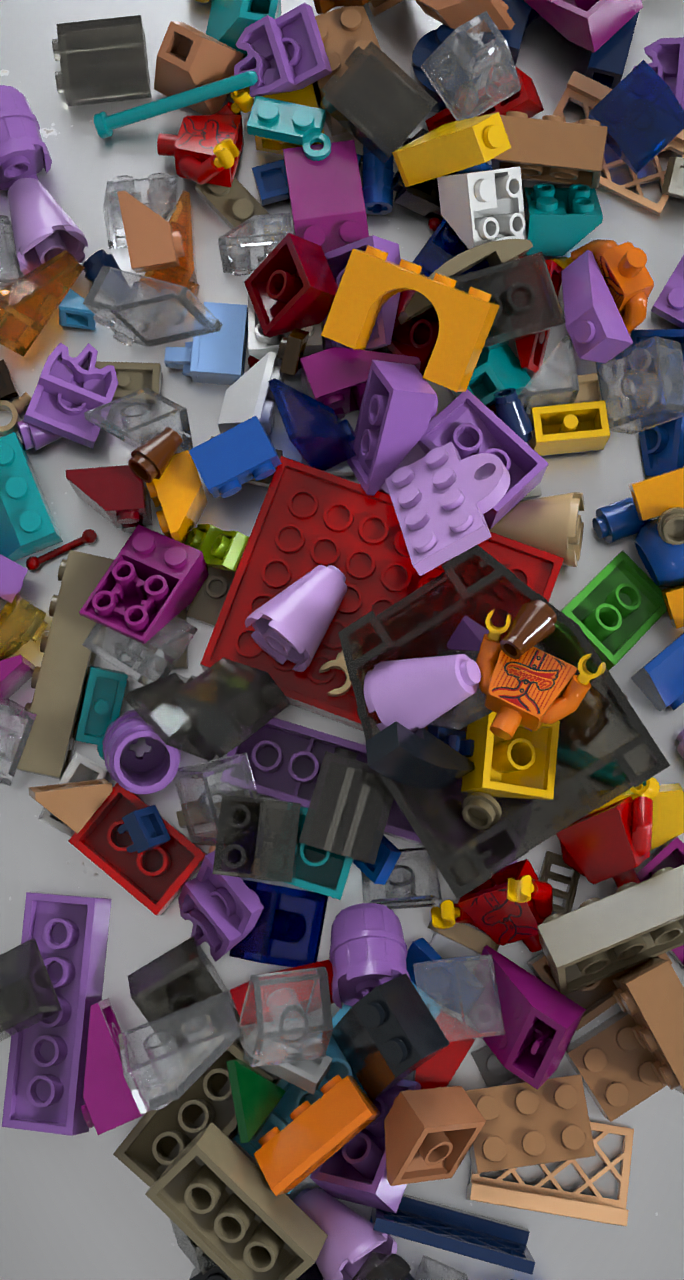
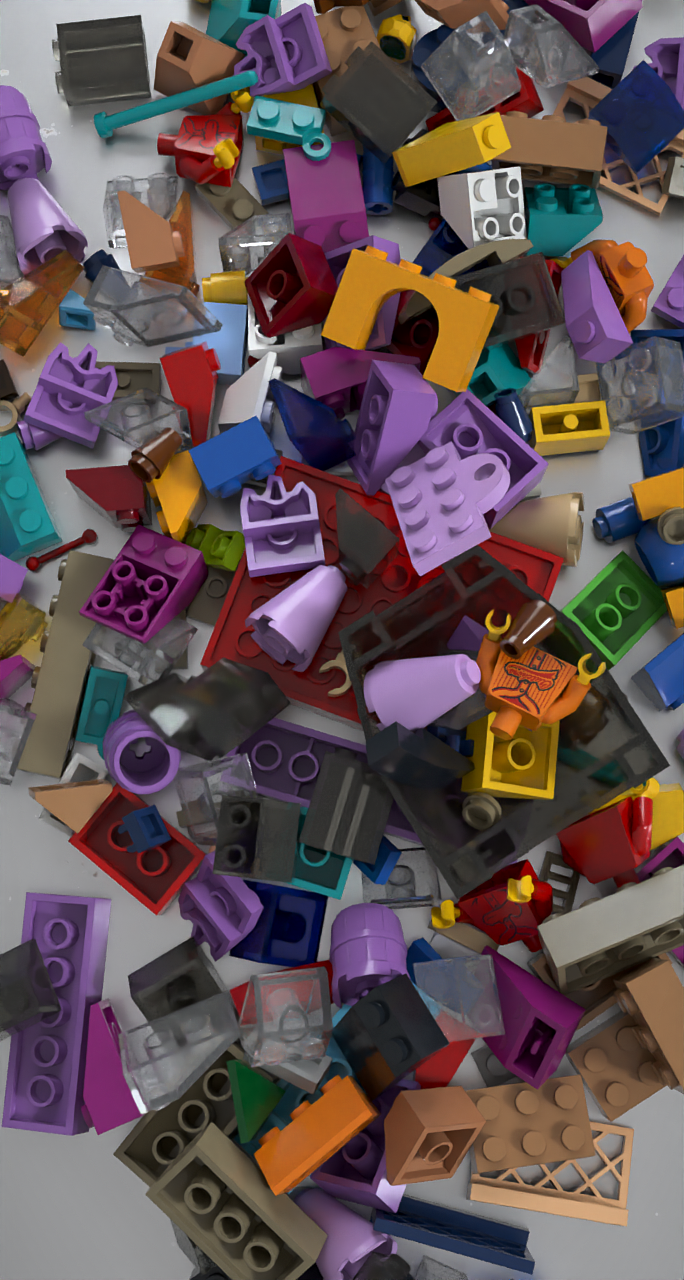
dark brown plate [277,328,309,376] -> none
none -> red slope [159,341,221,449]
none -> yellow brick [202,270,248,306]
none -> medium lavender plate [240,474,325,578]
none -> clear smoke slope [335,488,400,589]
none -> yellow rock [376,14,417,64]
none -> clear slope [499,4,599,88]

